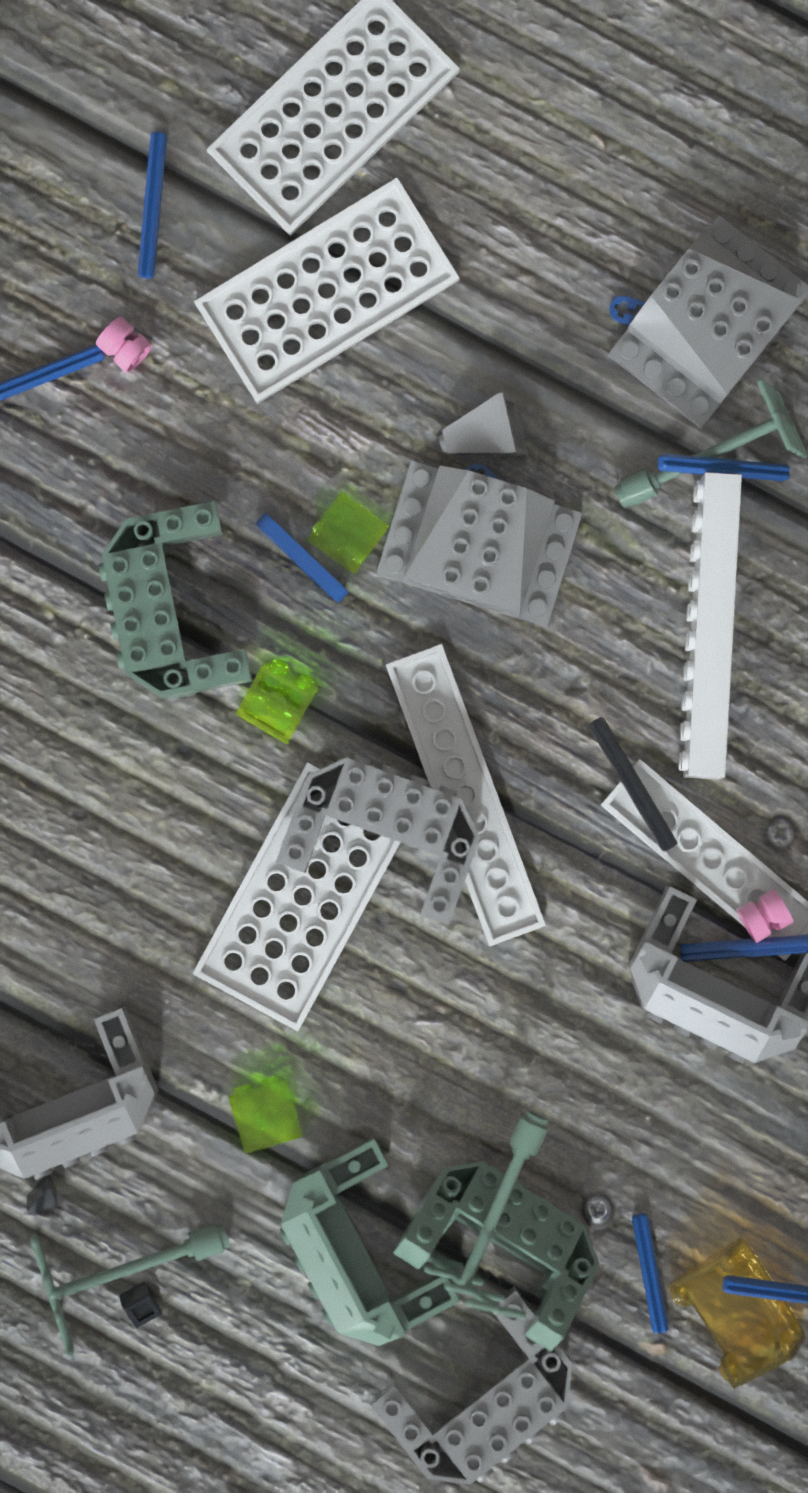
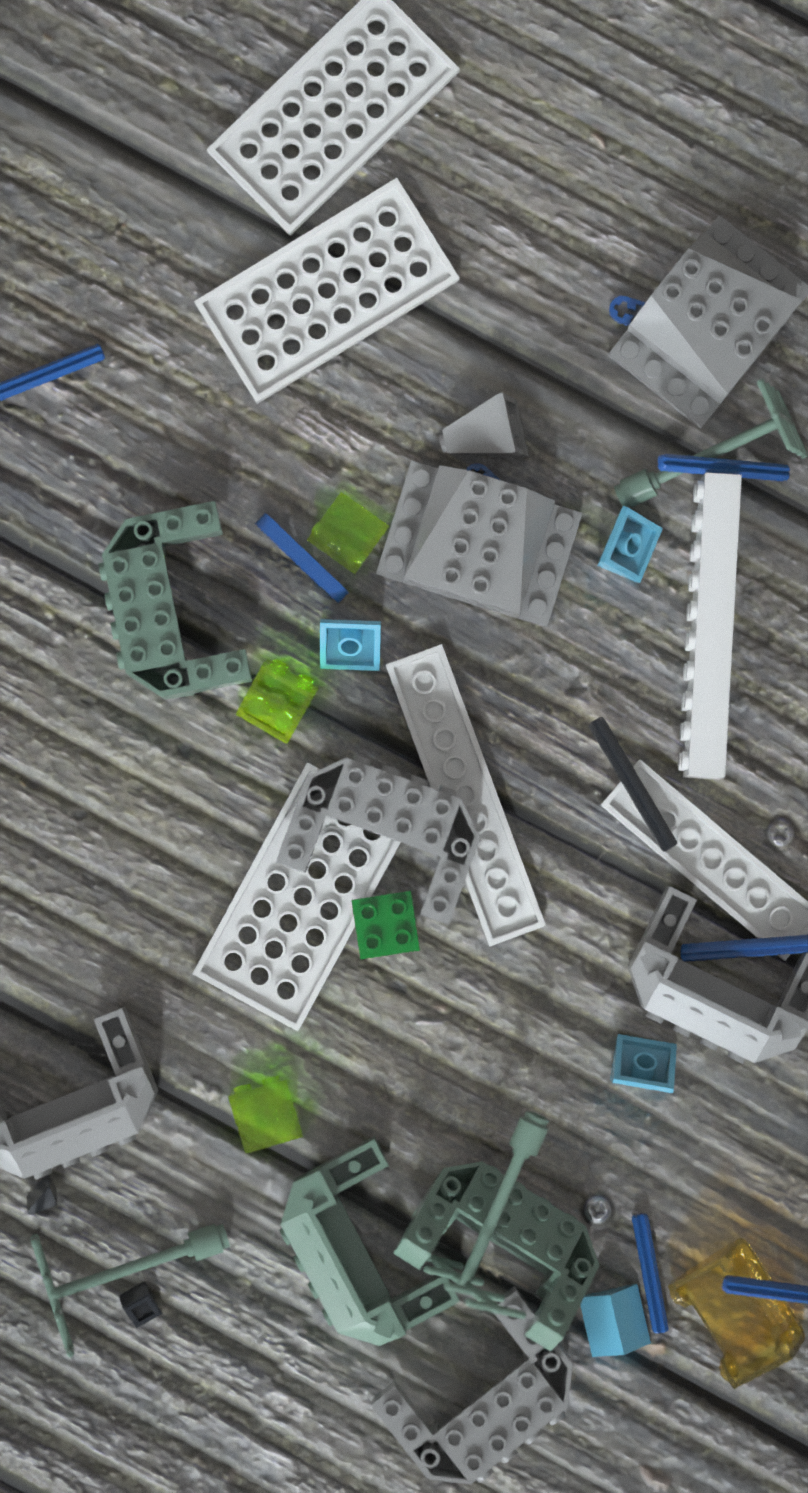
bright pink wheel [96,316,153,373] -> none
blue axle [138,132,167,279] -> none
bright pink wheel [737,889,793,943] -> none
none -> medium azure slope [320,619,381,671]
none -> green hinge [351,891,420,960]
none -> medium azure slope [580,1283,651,1357]
none -> medium azure slope [597,506,663,583]
none -> medium azure slope [610,1034,677,1093]

